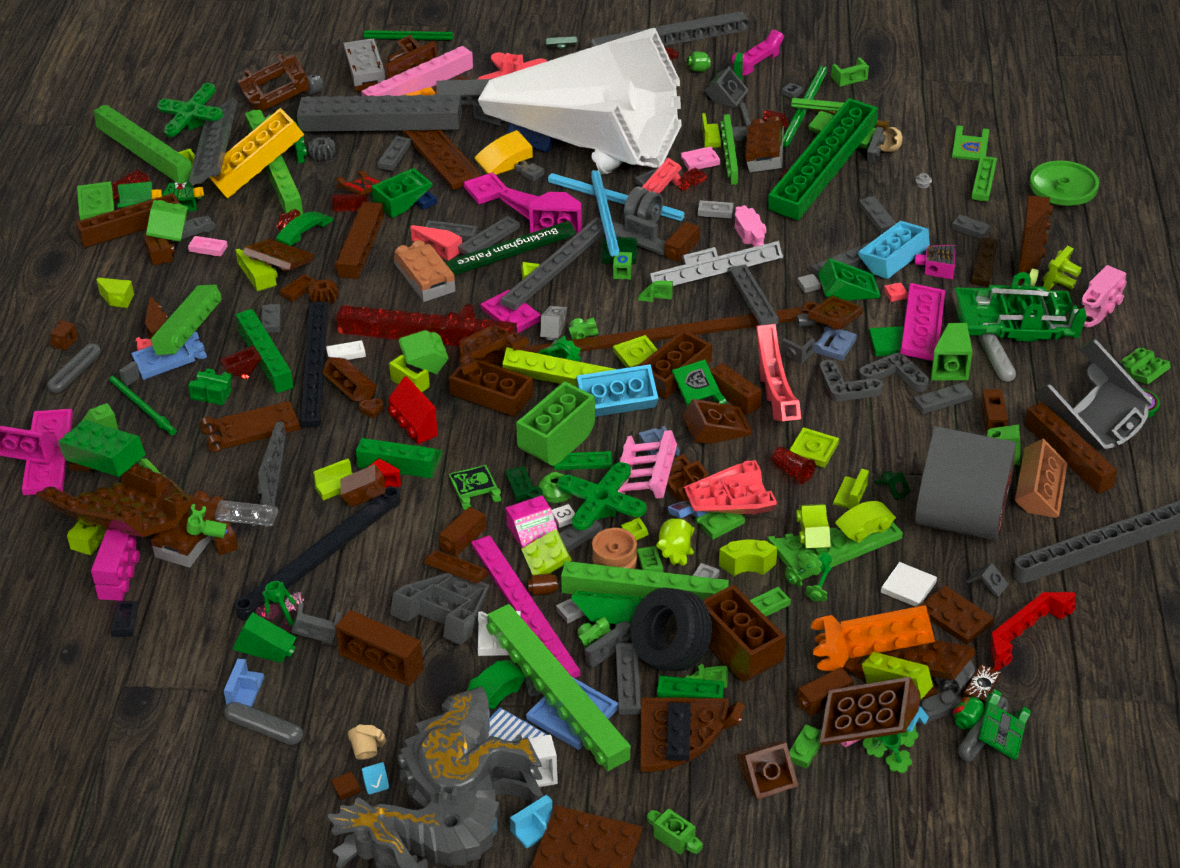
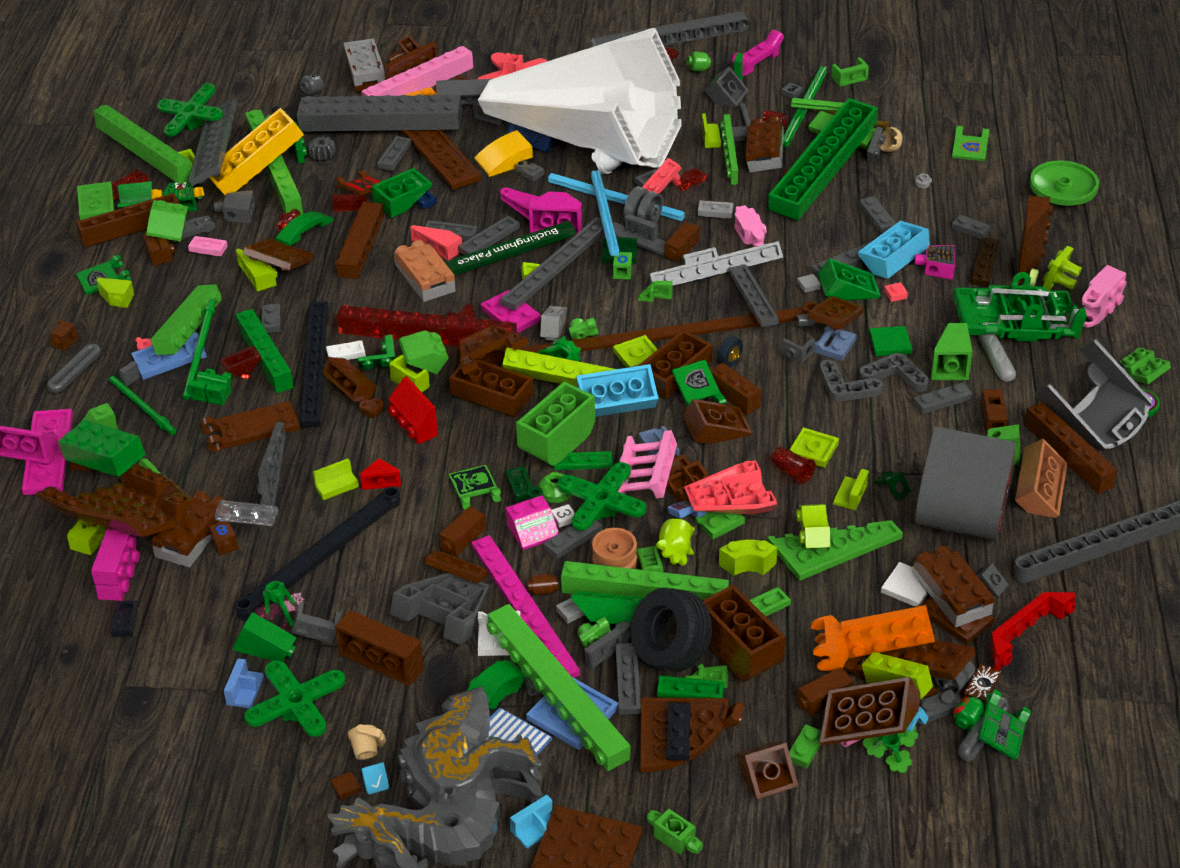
reddish brown slope [145,297,168,339] -> none
bright green bar [186,504,226,538] -> none
dark grey piece [224,702,303,745] -> none
reddish brown plate [238,54,309,112] -> none
reddish brown tile [279,274,317,302] -> none
reddish brown gear [308,278,339,306] -> none
reddish brown brick [341,464,385,507] -> none
green slope [356,438,443,479] -> none
green axle [363,30,454,40] -> none
dark pink plate [463,172,507,204] -> none
lime plate [521,529,572,575] -> none
white panel [529,735,558,787] -> none
sand green plate [546,37,577,49] -> none
lime plate [621,517,649,540] -> none
bright pink plate [681,146,720,171] -> none
light grey plate [693,563,720,579] -> none
coral arch [756,324,801,421] -> none
bright green plant [785,551,832,602] -> none
lime brick [835,501,896,543] -> none
dark pink plate [900,283,945,361] -> none
bright green plate [972,156,997,202] -> none
none -> green flag [76,255,132,295]
none -> green bar [182,299,216,400]
none -> dark grey torso [214,191,255,223]
none -> green piece [244,660,345,737]
none -> green bracket [358,335,395,370]
none -> black wheel [717,336,743,368]
none -> reddish brown piece [912,545,995,628]

